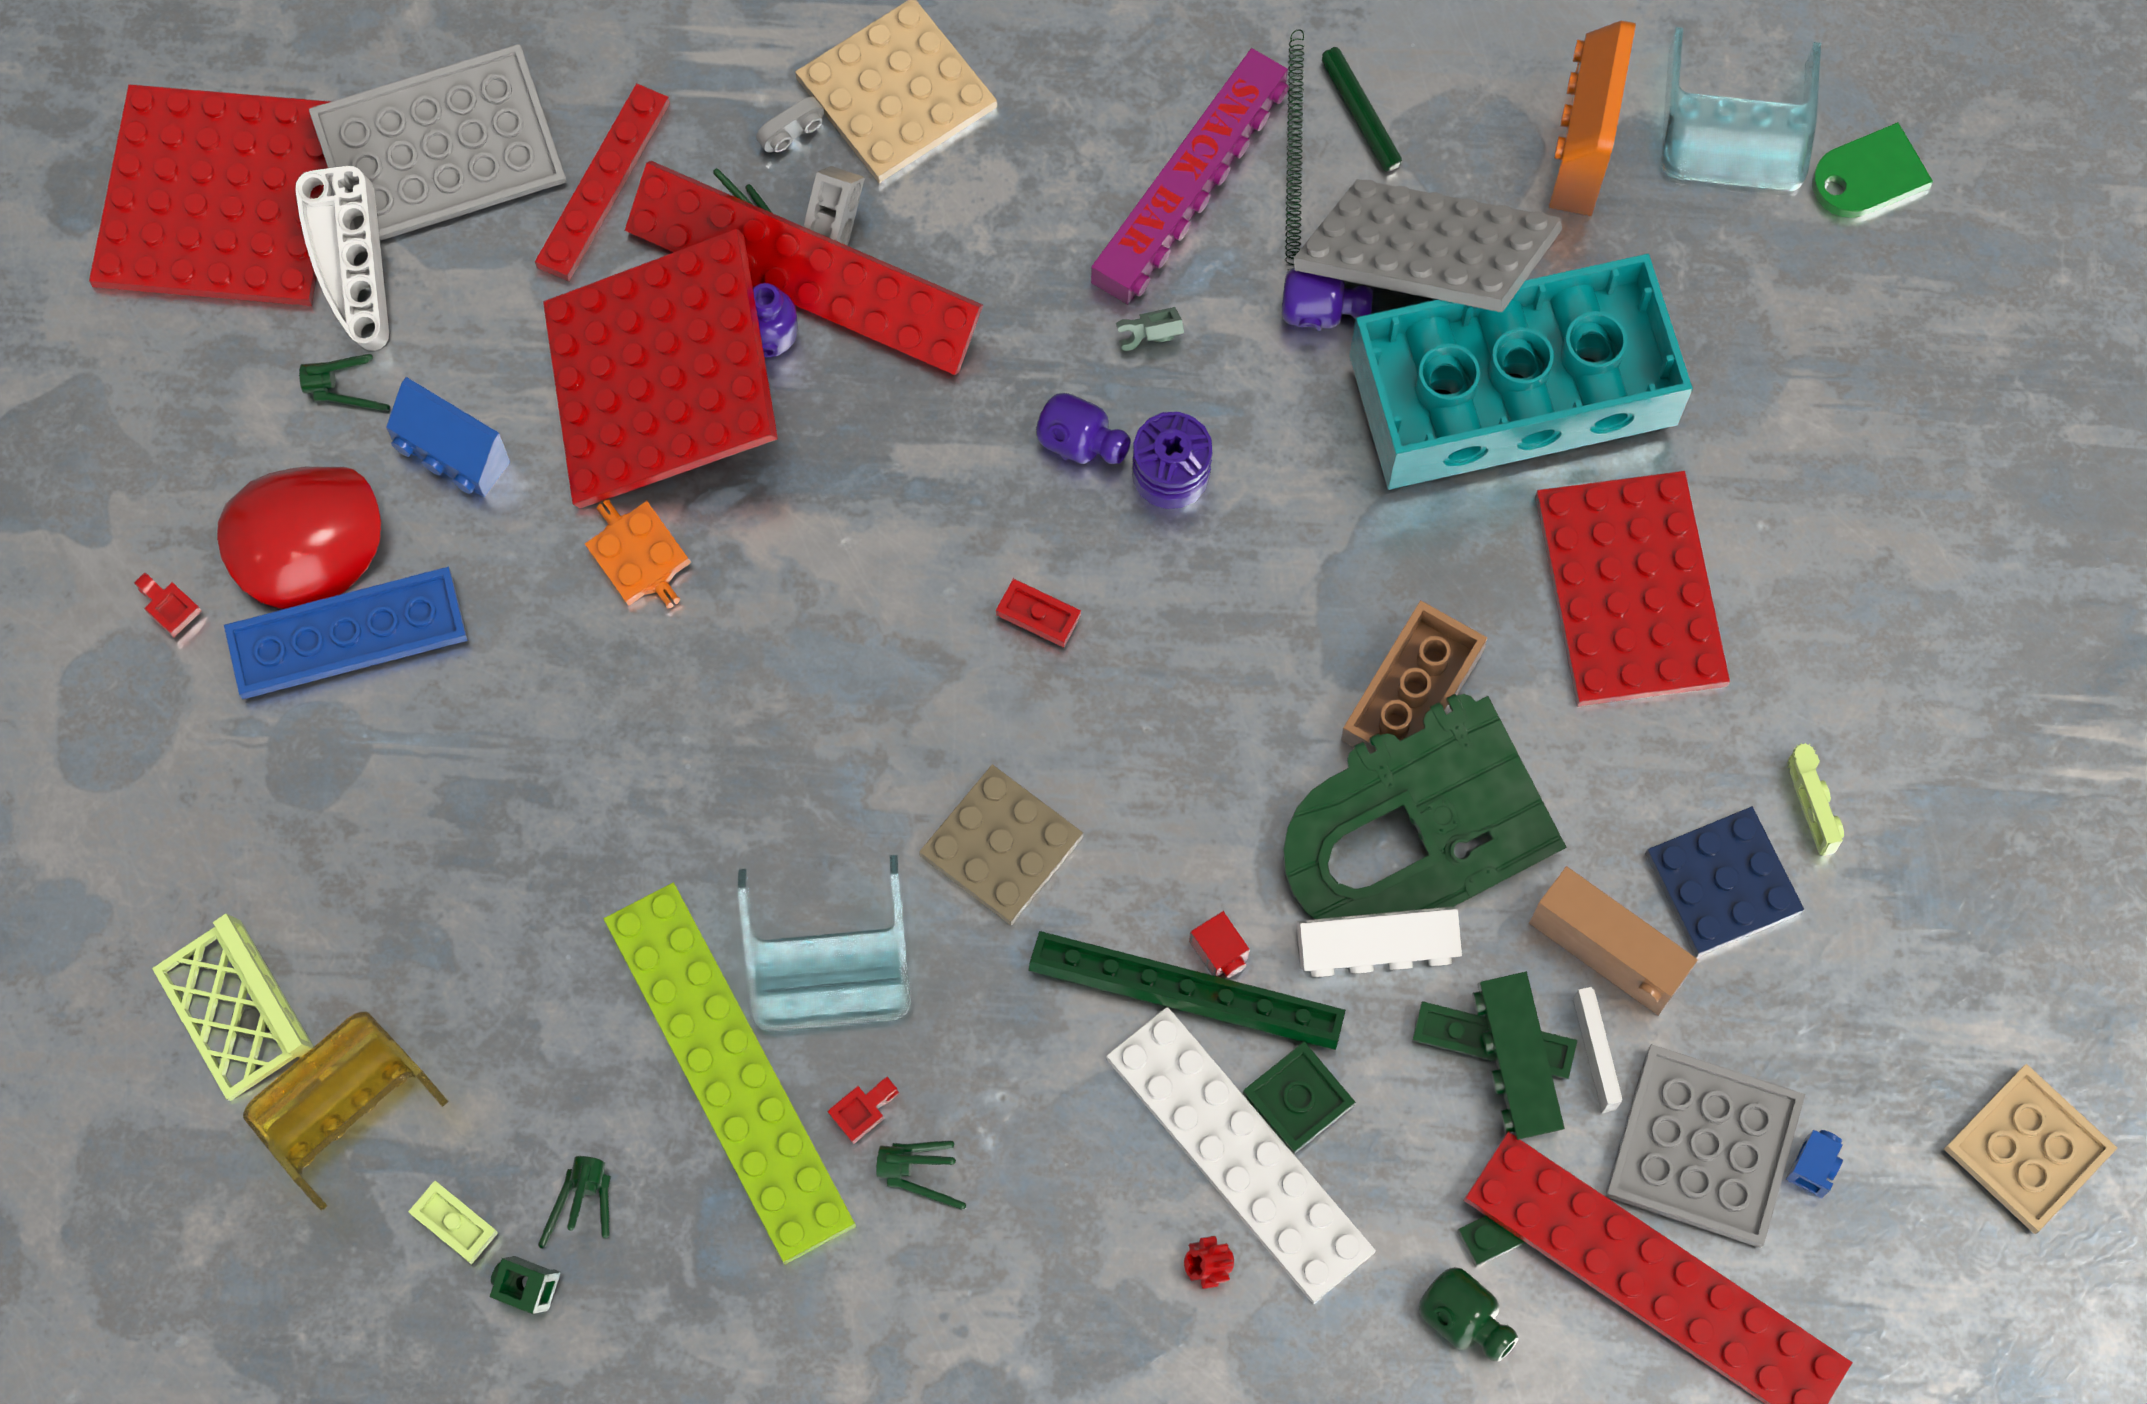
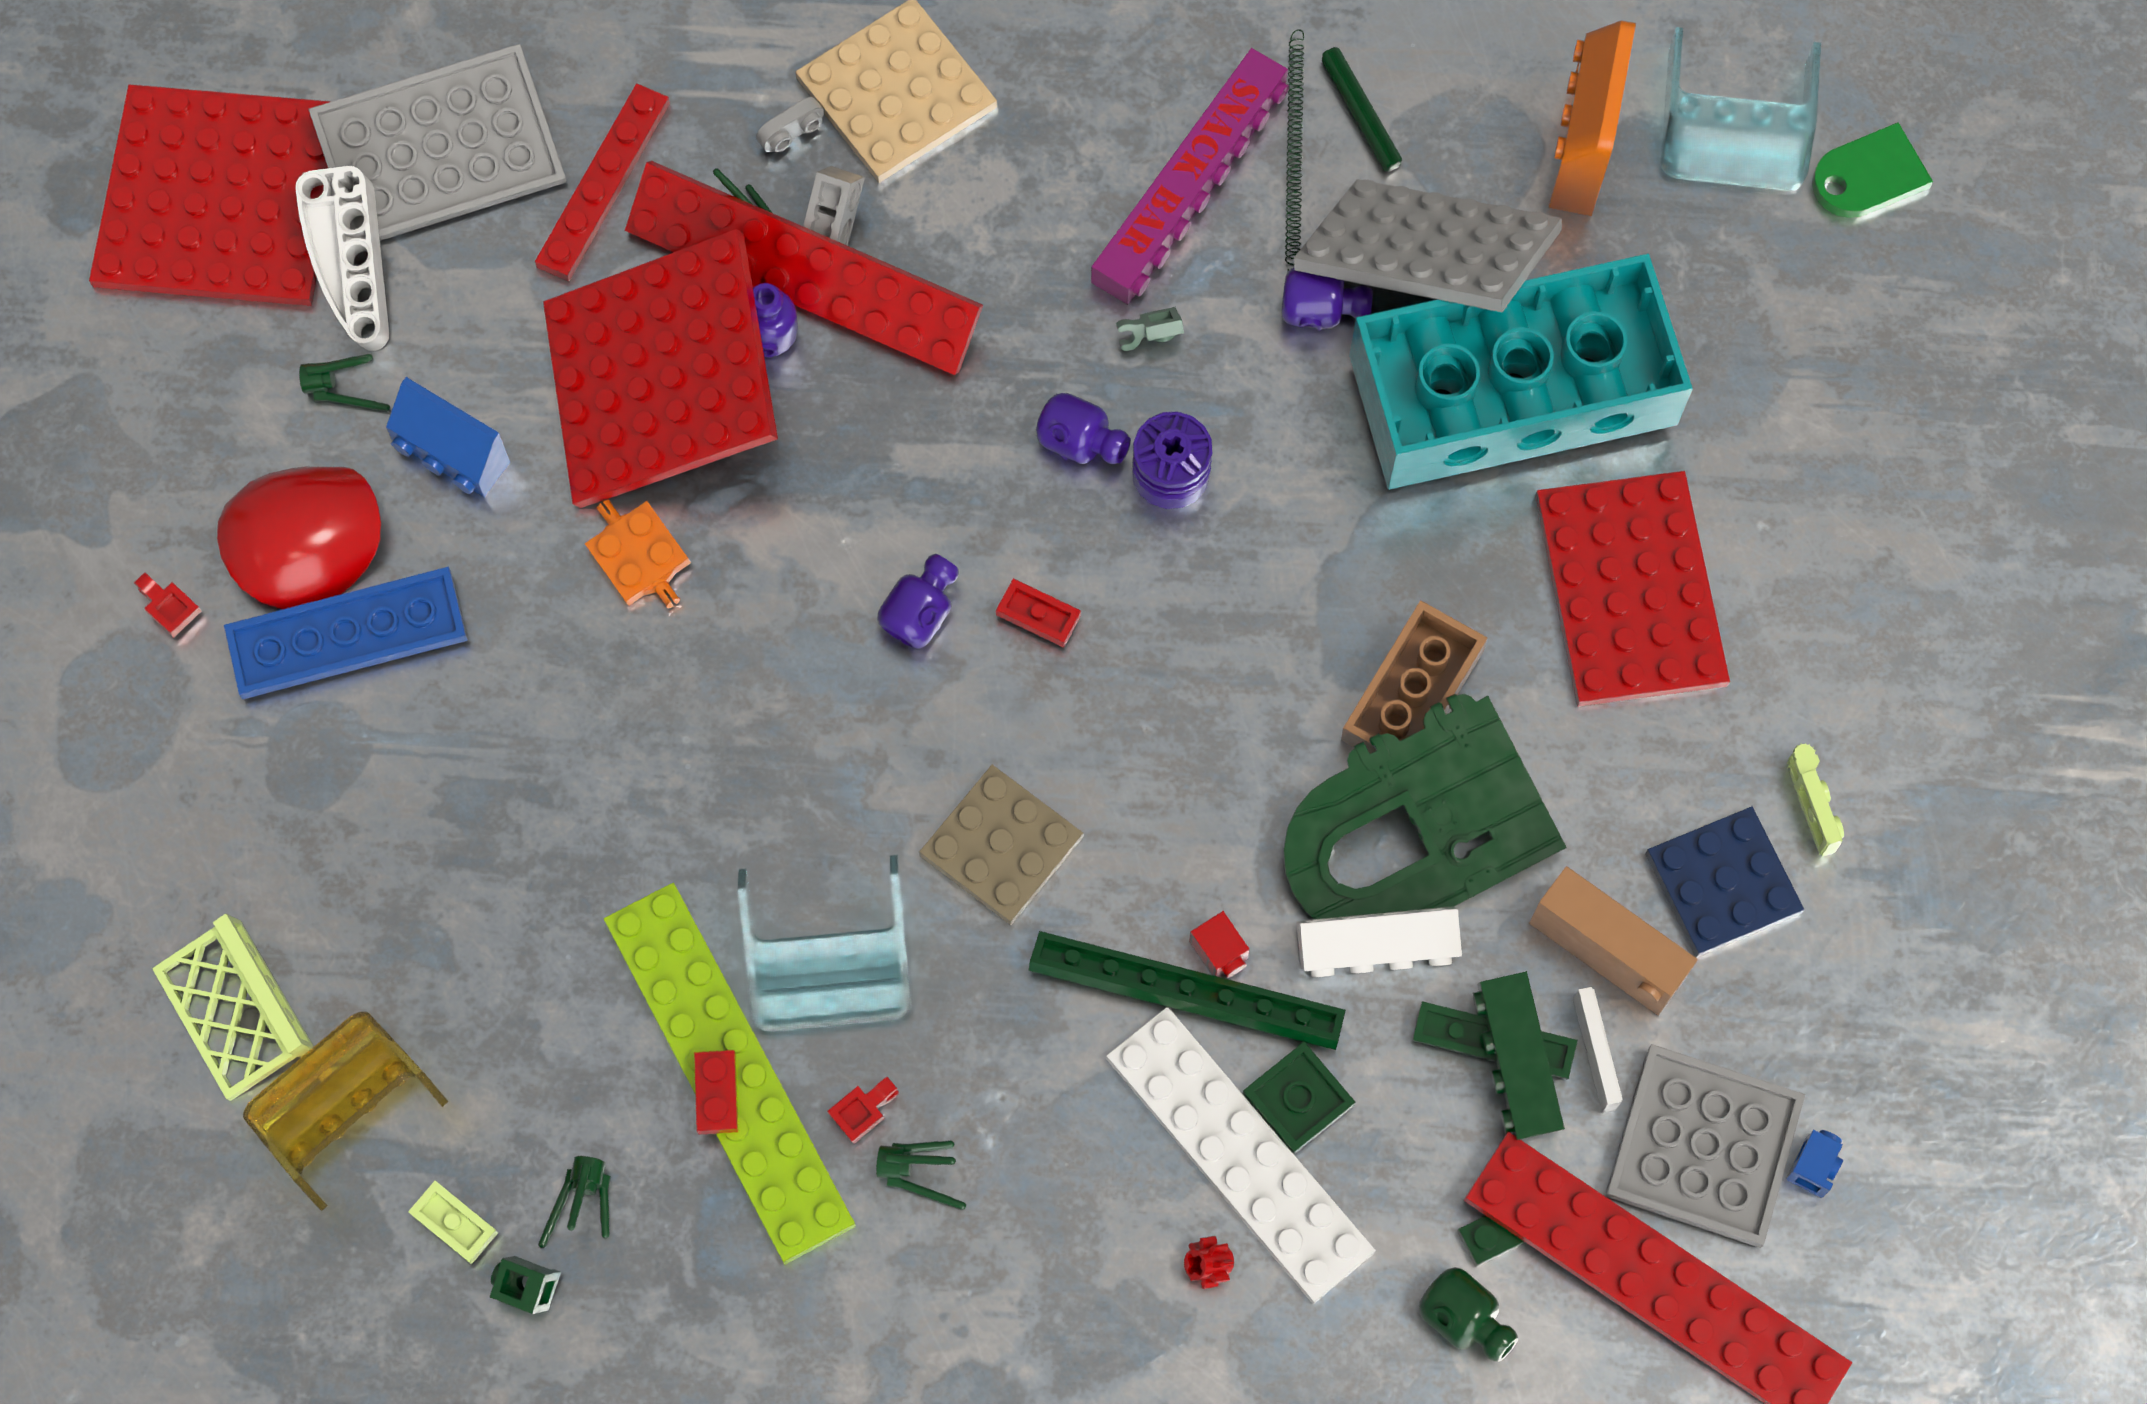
tan plate [1944,1064,2117,1234] -> none
none -> red plate [694,1050,738,1135]
none -> dark purple piece [877,554,959,649]

